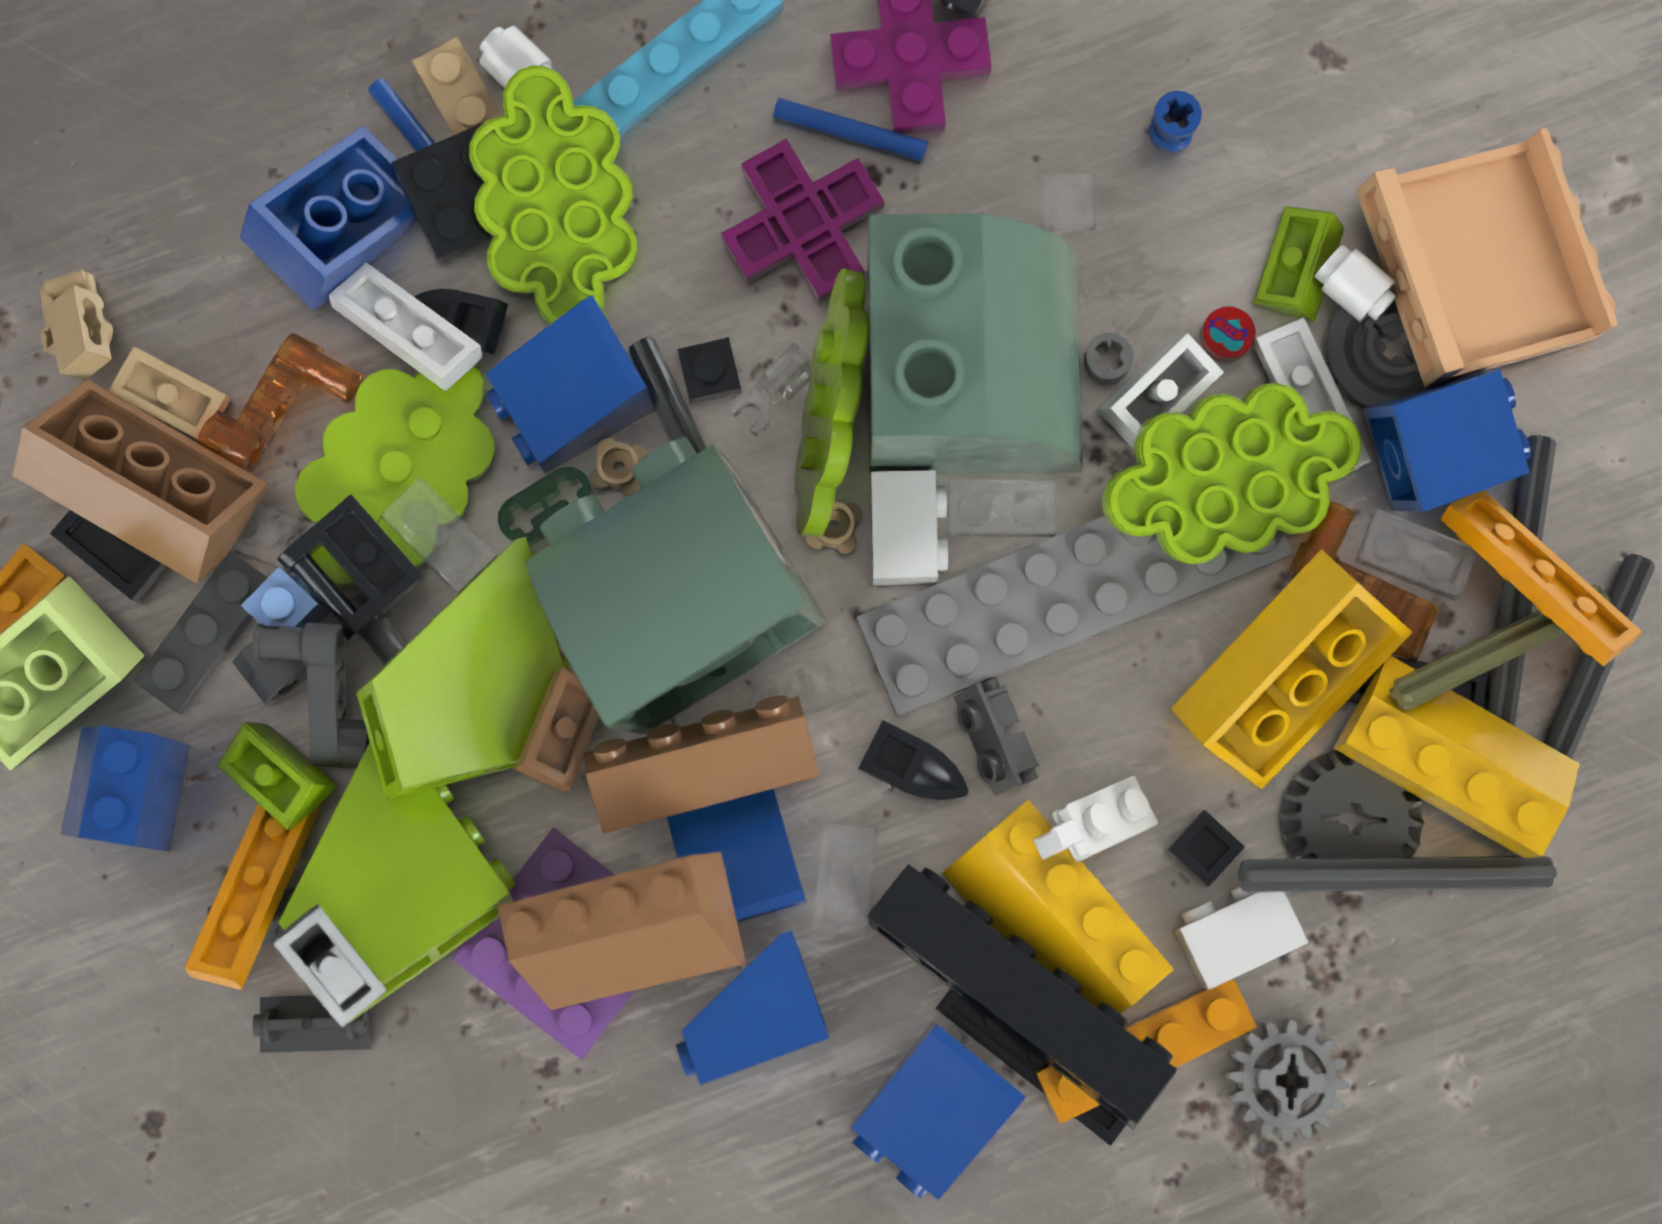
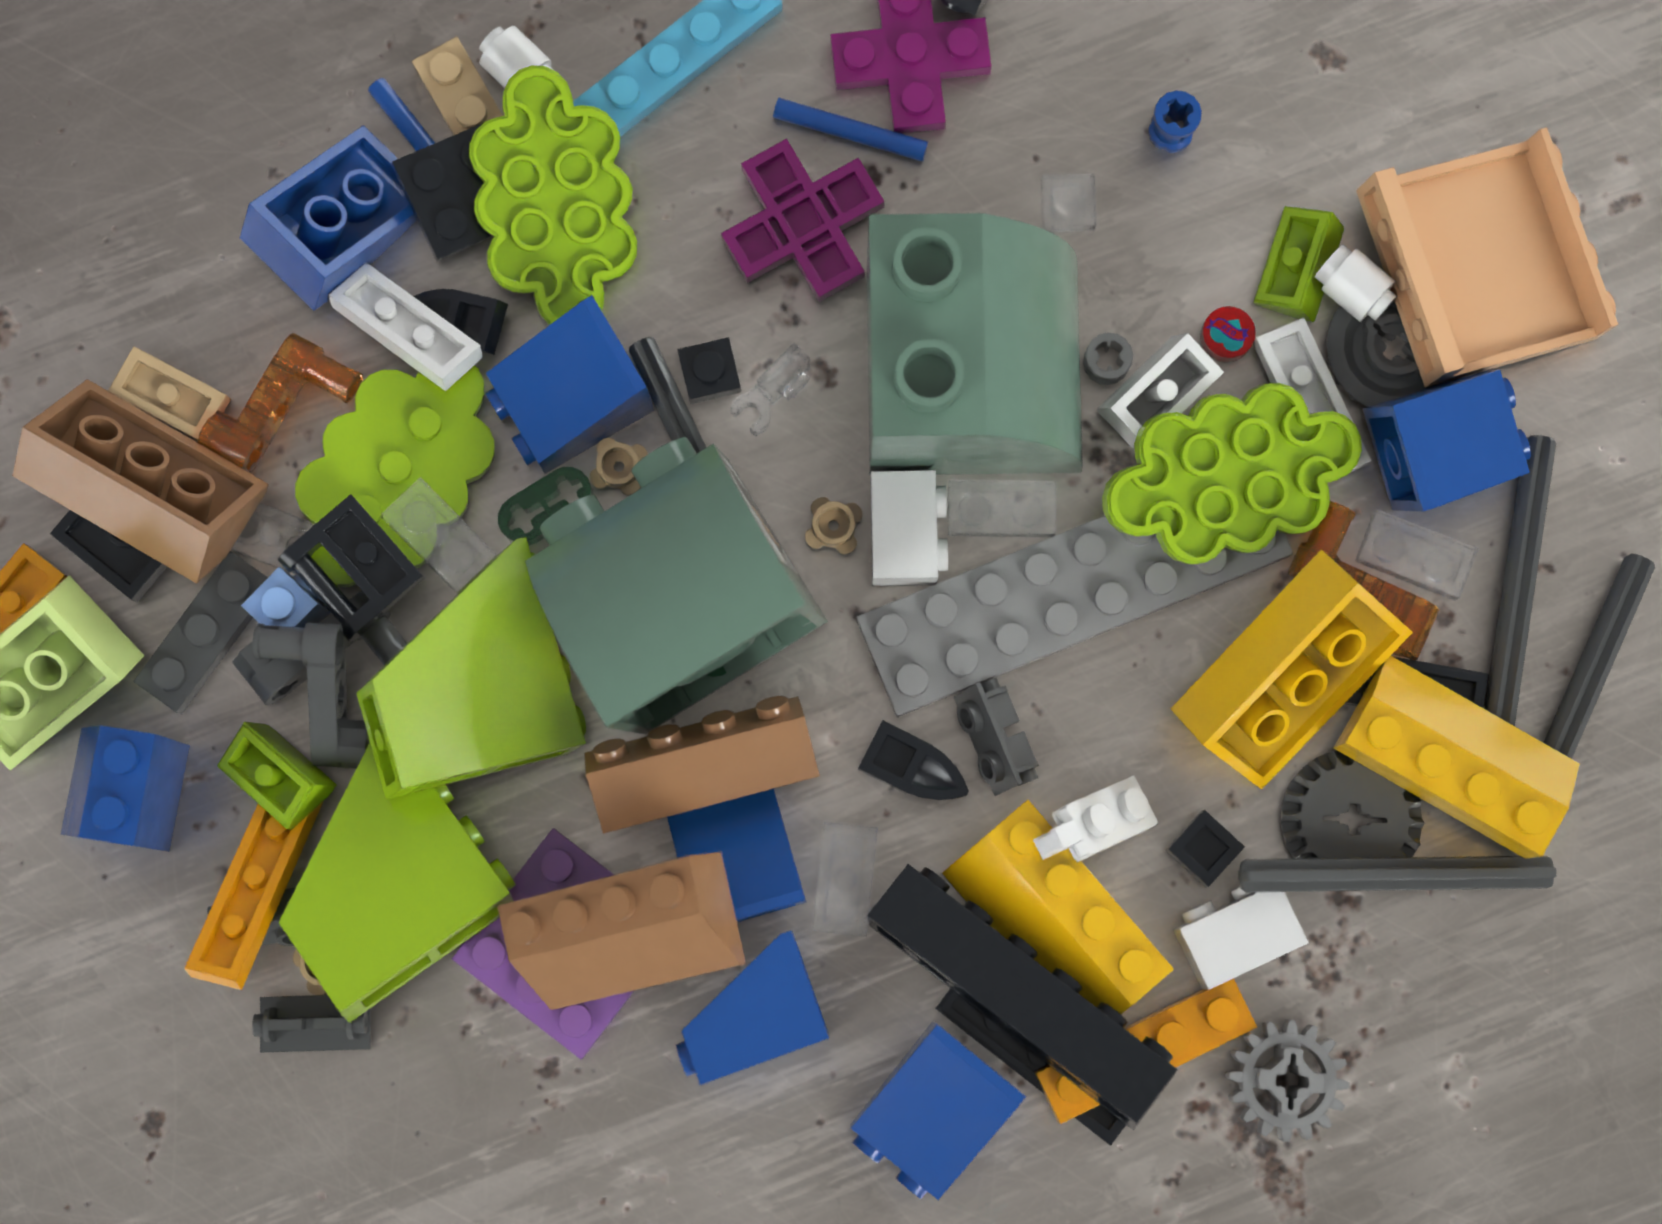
tan piece [39,269,113,381] -> none
slope [271,904,387,1028] -> none
medium nougat plate [515,667,600,793] -> none
lime plate [794,268,870,538] -> none
olive axle [1389,584,1610,710] -> none
light orange plate [1440,490,1642,666] -> none

